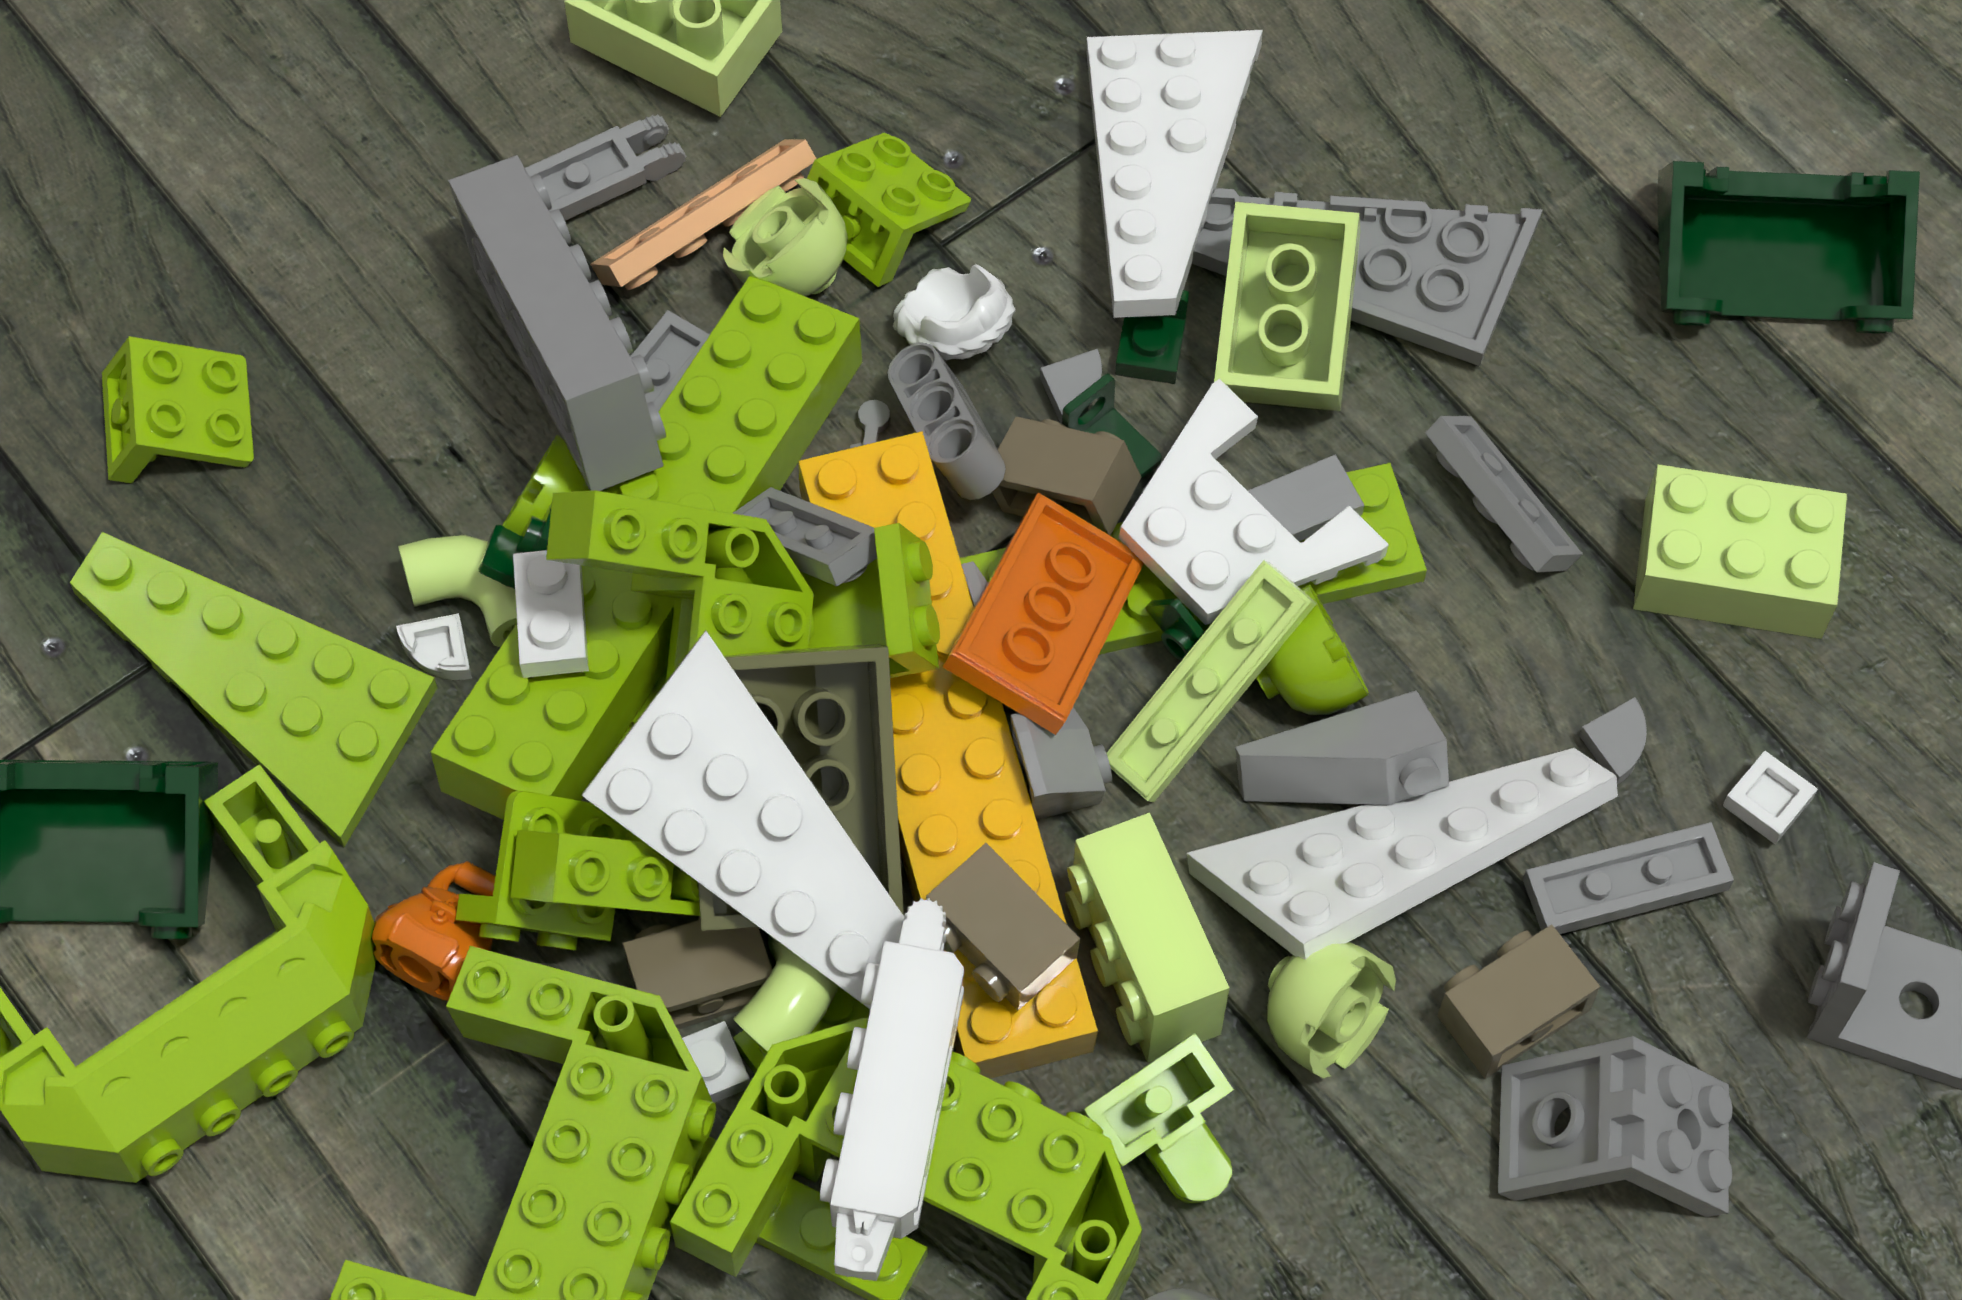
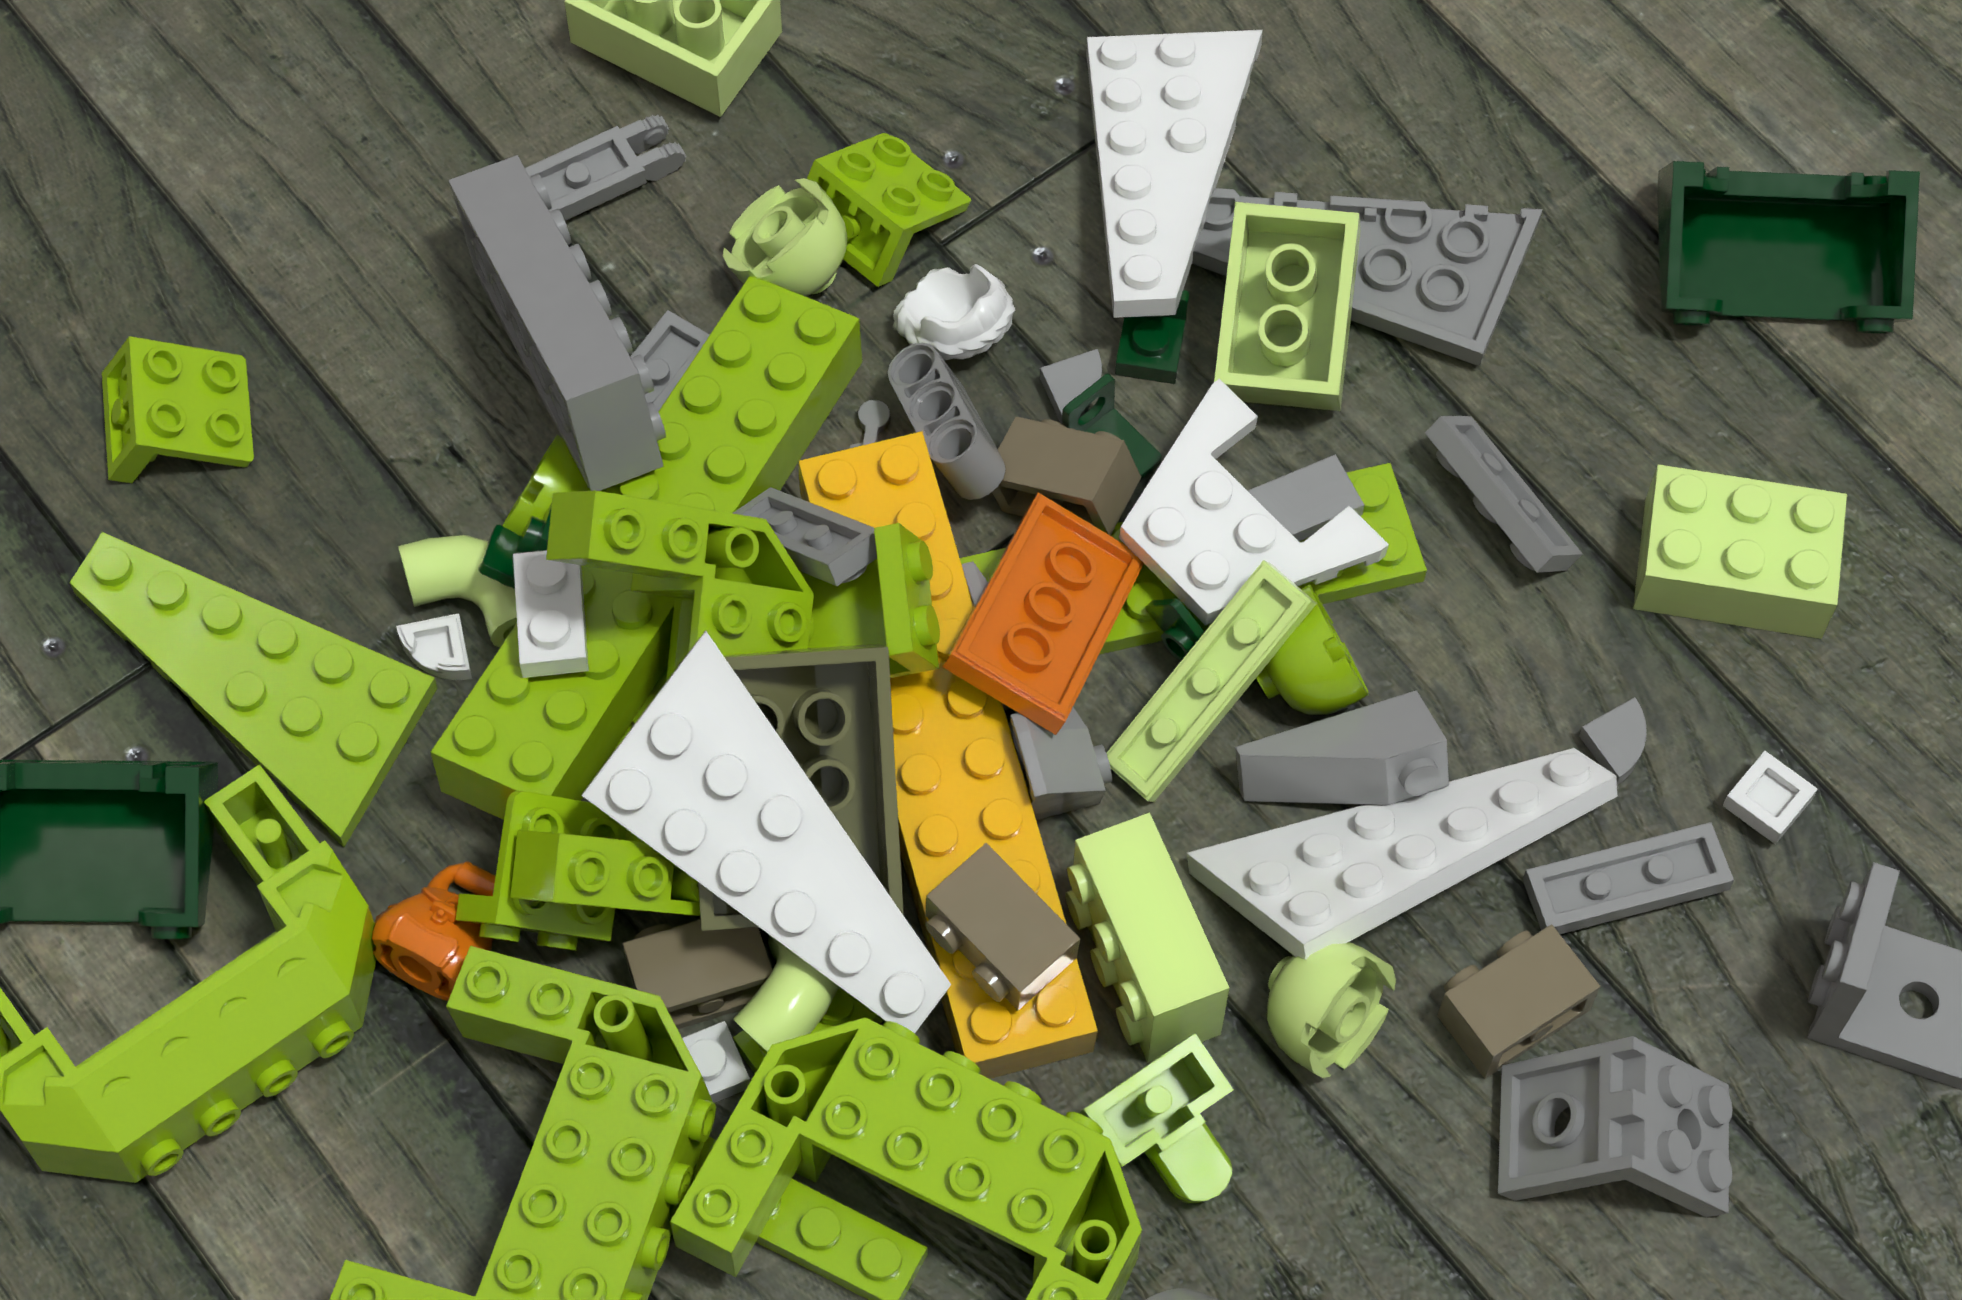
light nougat plate [590,139,816,290] -> none
white hinge [820,898,964,1281] -> none

